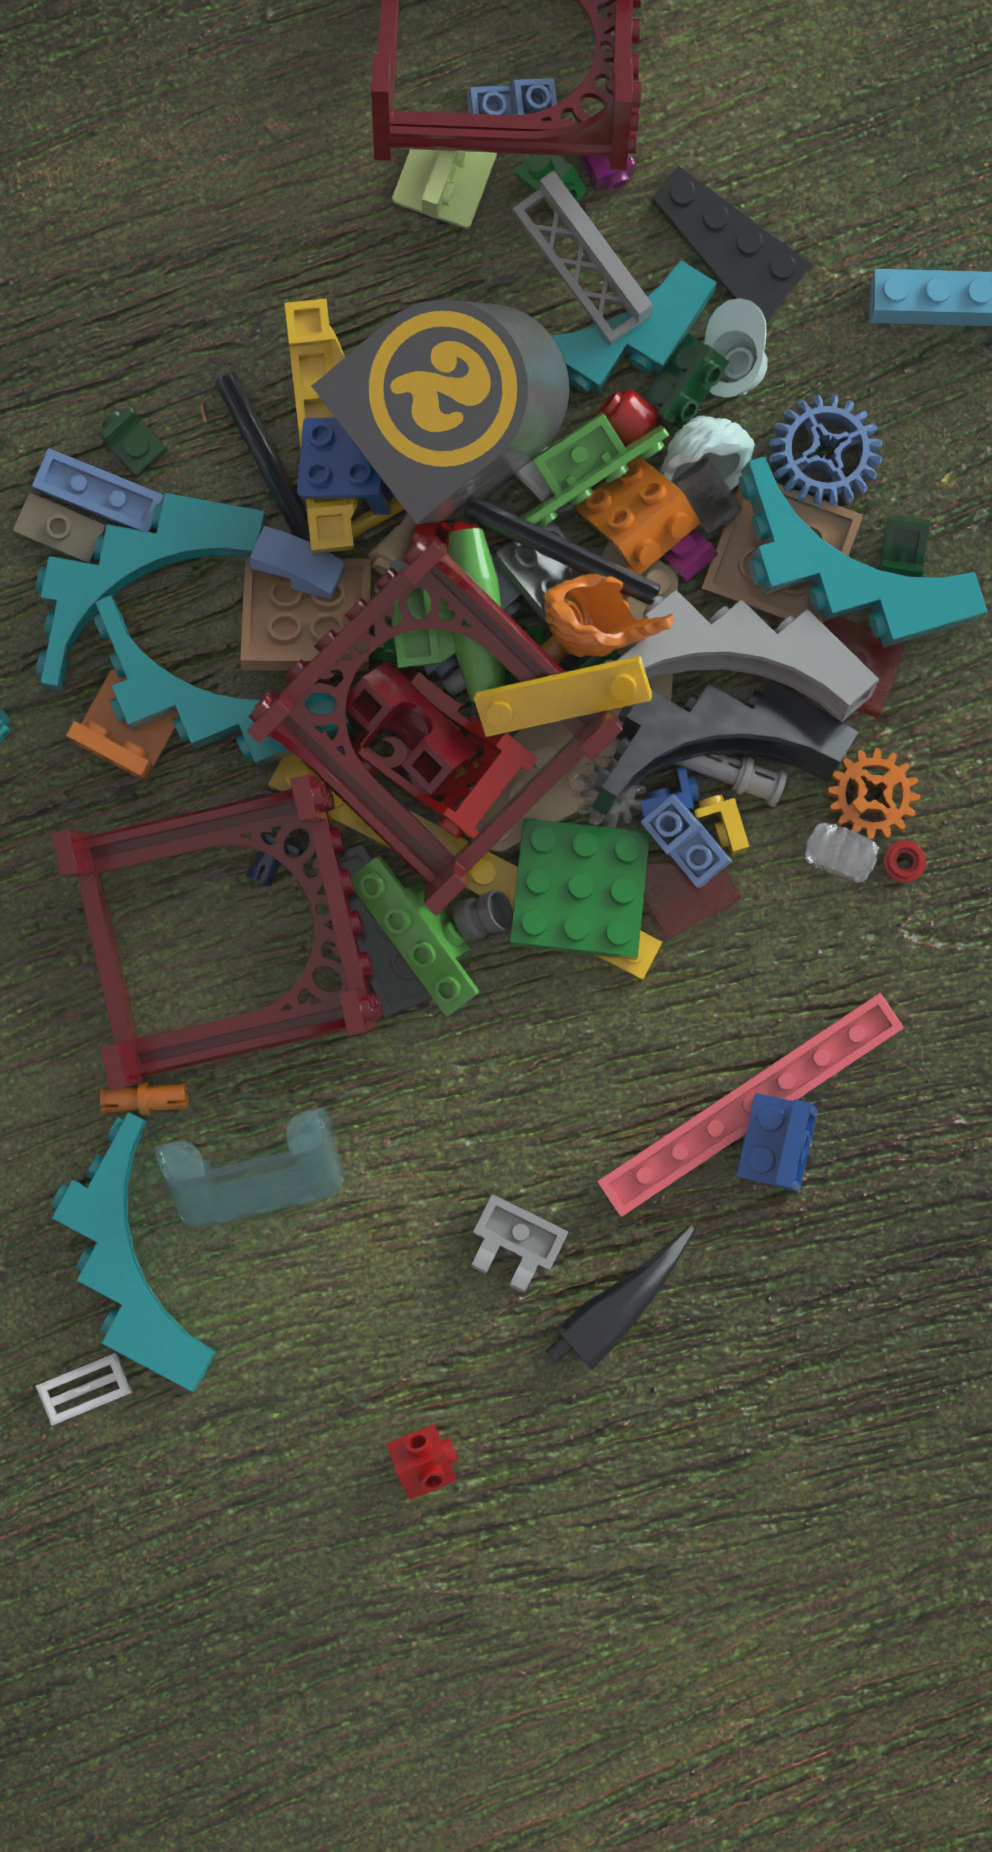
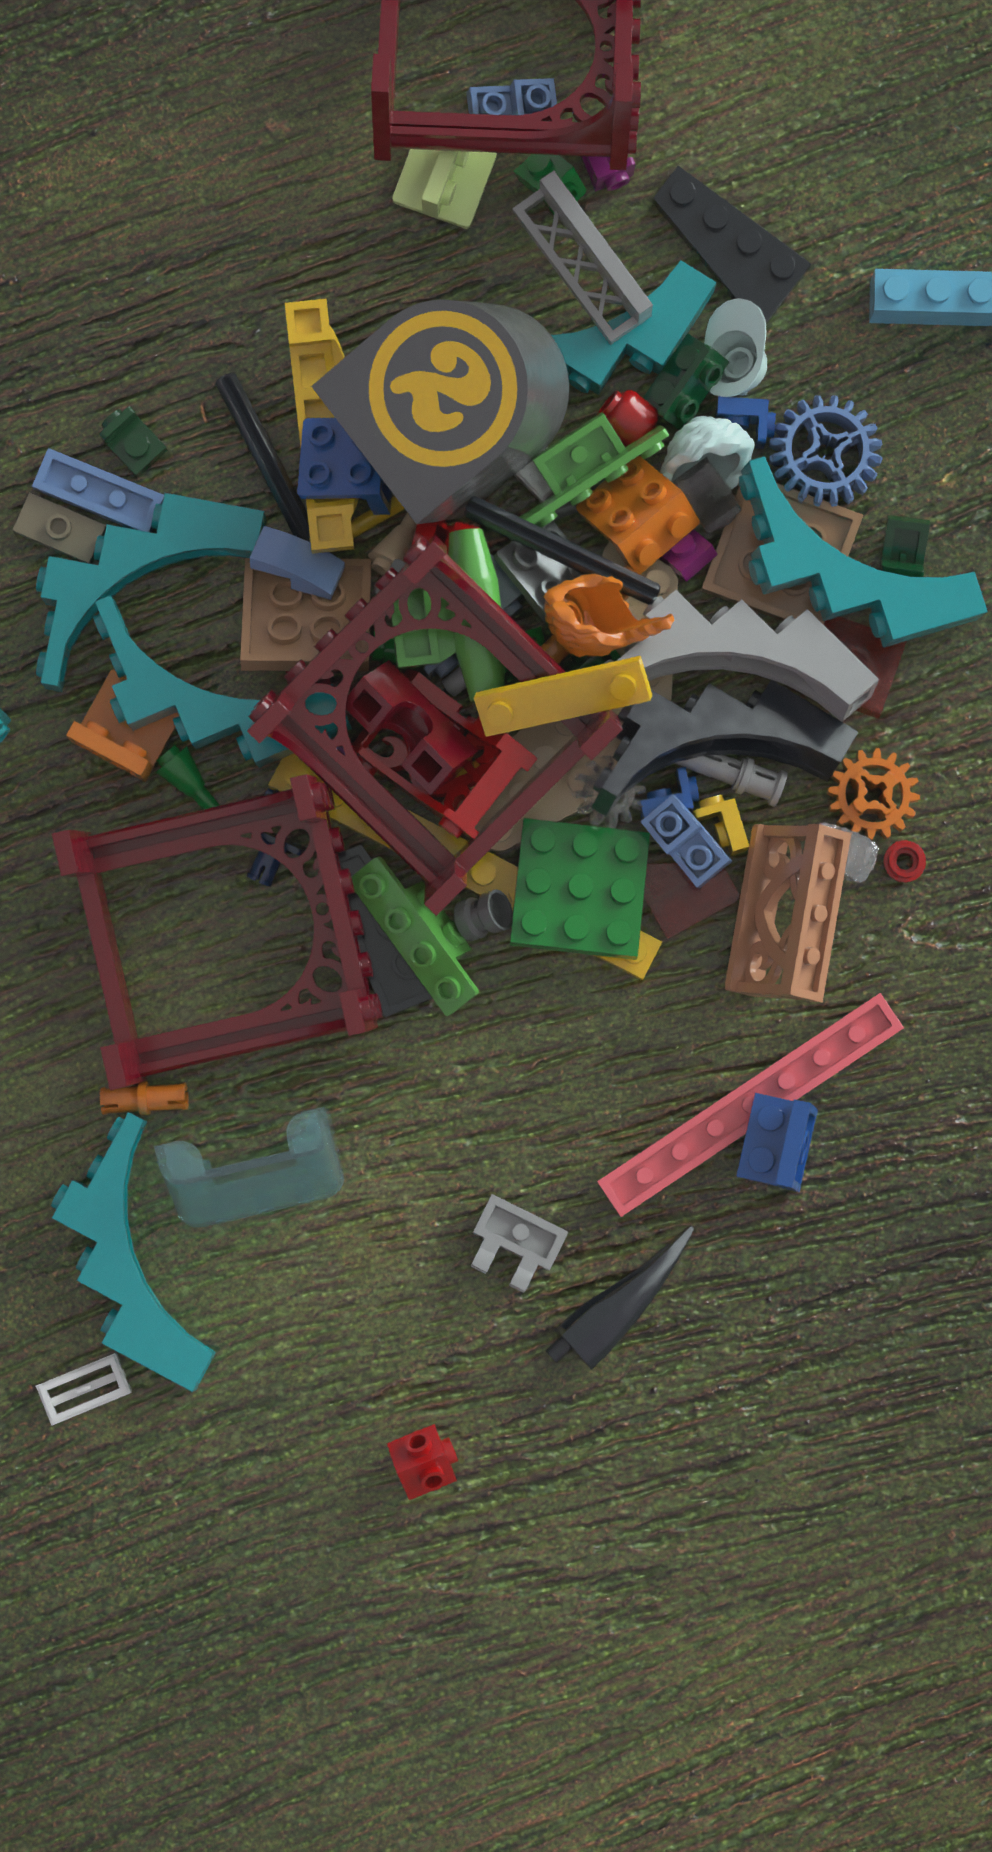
none -> green cone [155,745,220,810]
none -> blue bracket [715,396,776,449]
none -> nougat fence [725,824,851,1003]

